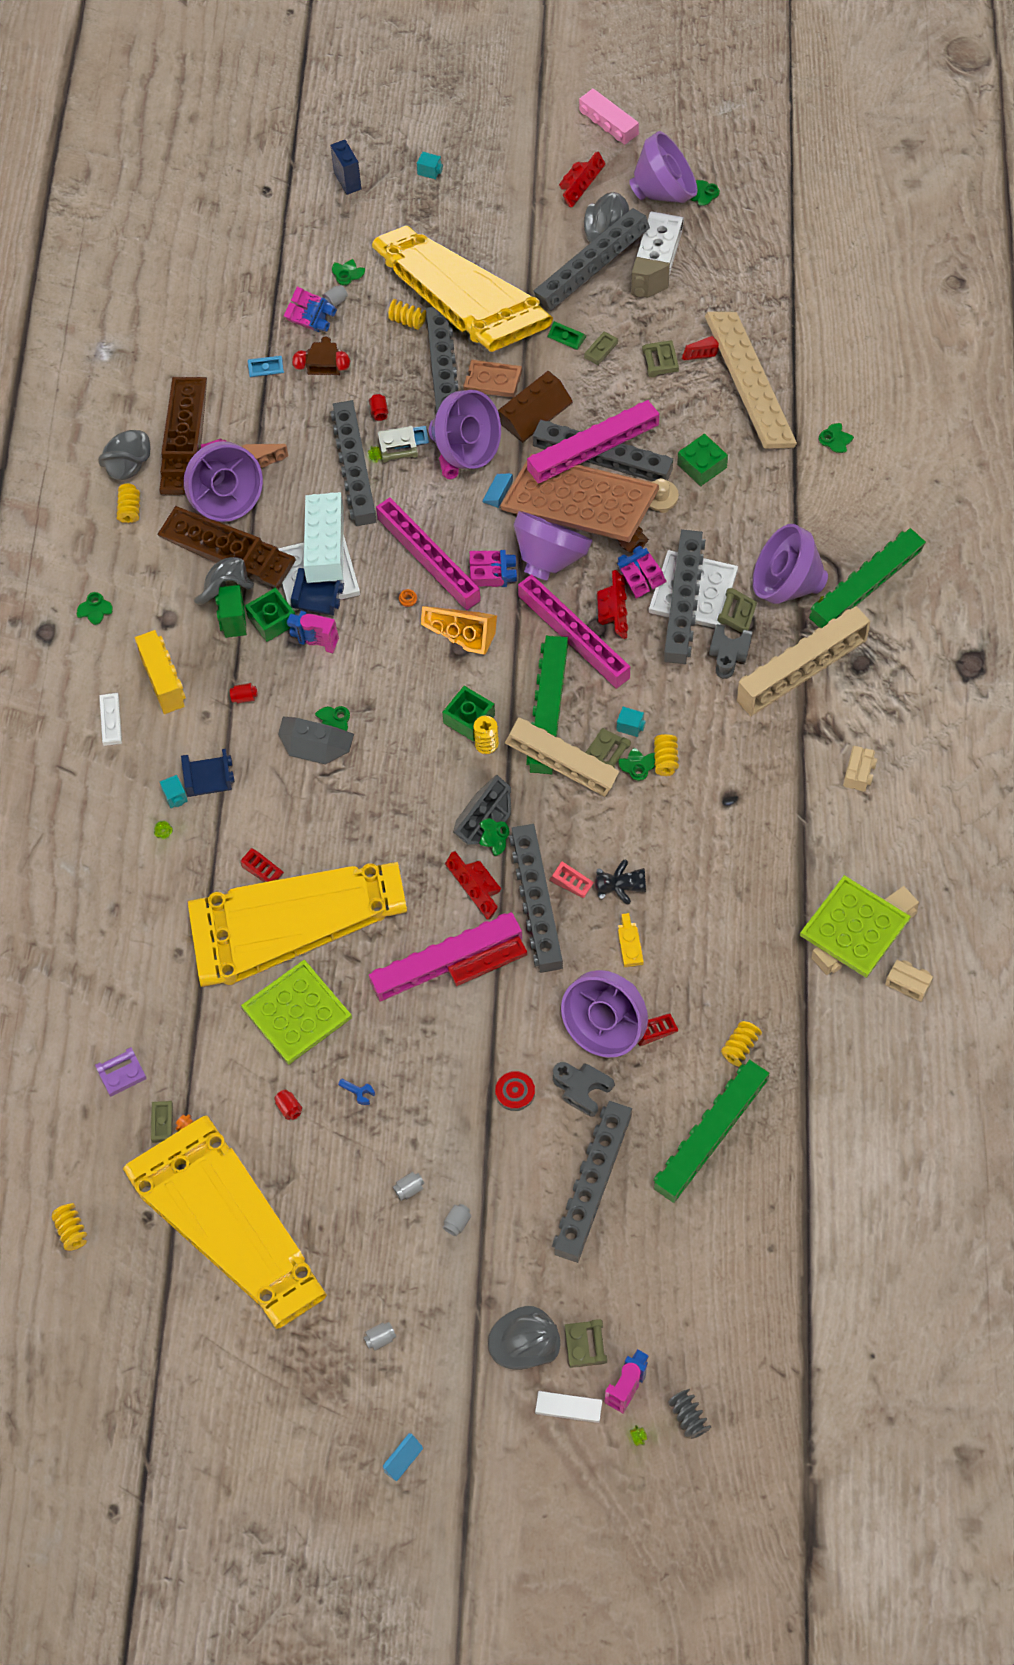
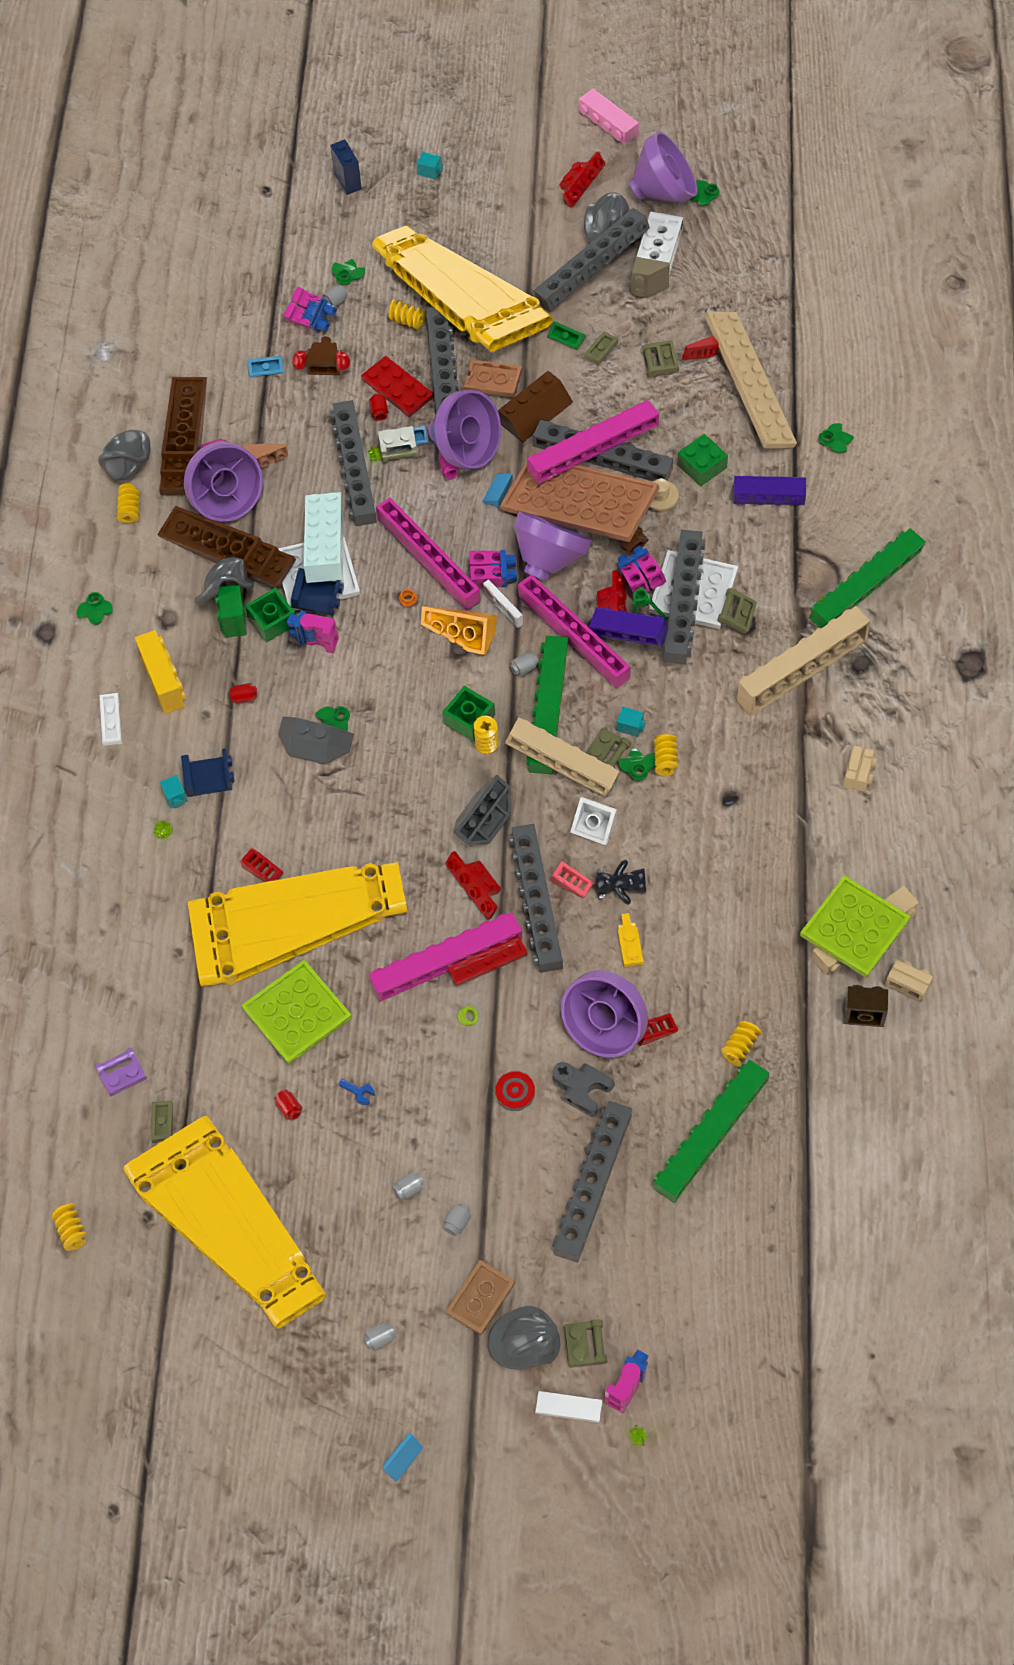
orange plate [175,1114,194,1131] -> none
green plate [479,818,510,856] -> none
dark grey piece [668,1389,711,1439] -> none
dark grey piece [709,624,752,679] -> none
medium lavender cone [753,524,828,604] -> none
none -> red plate [361,356,434,418]
none -> medium nougat plate [446,1260,515,1336]
none -> lime piece [457,1006,478,1026]
none -> white tile [483,580,523,628]
none -> light grey brick [510,652,539,677]
none -> white slope [570,797,617,845]
none -> dark purple brick [589,608,669,647]
none -> green plant [632,587,668,621]
none -> dark purple brick [733,476,806,506]
none -> dark brown brick [844,985,888,1027]

